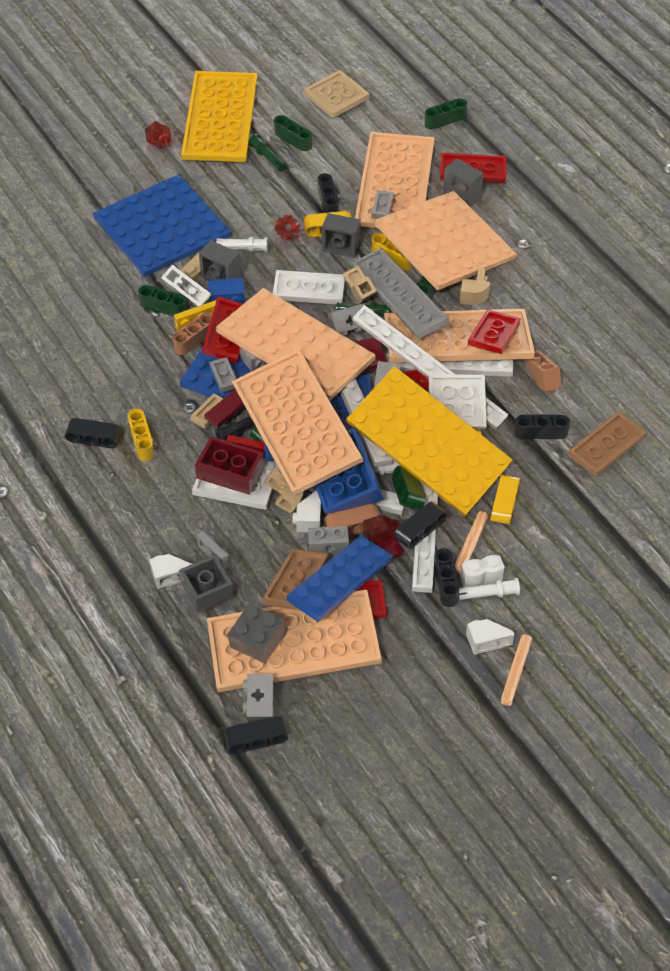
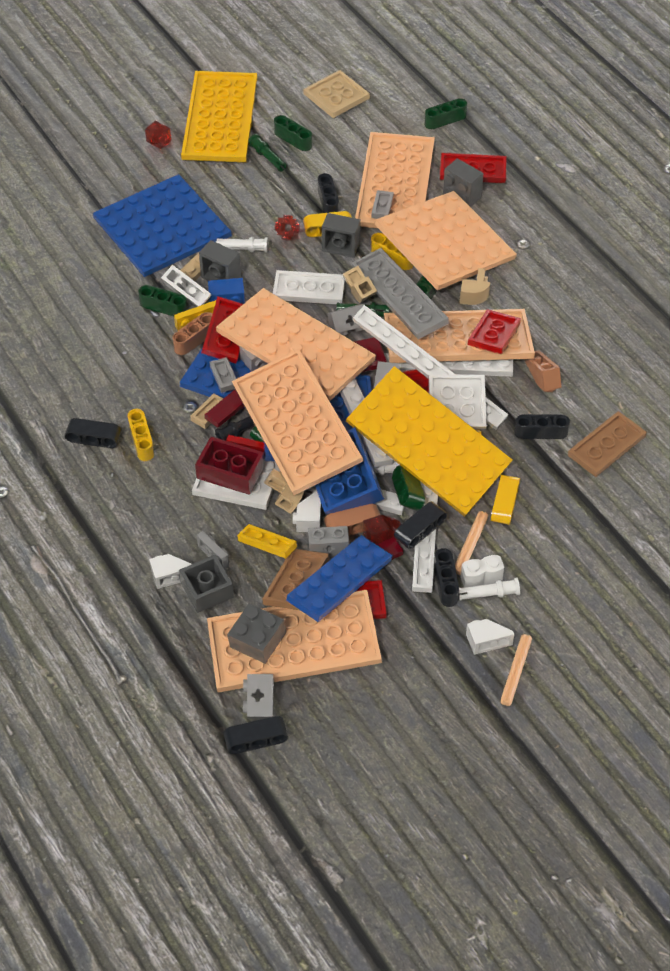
none -> yellow plate [237,524,297,559]

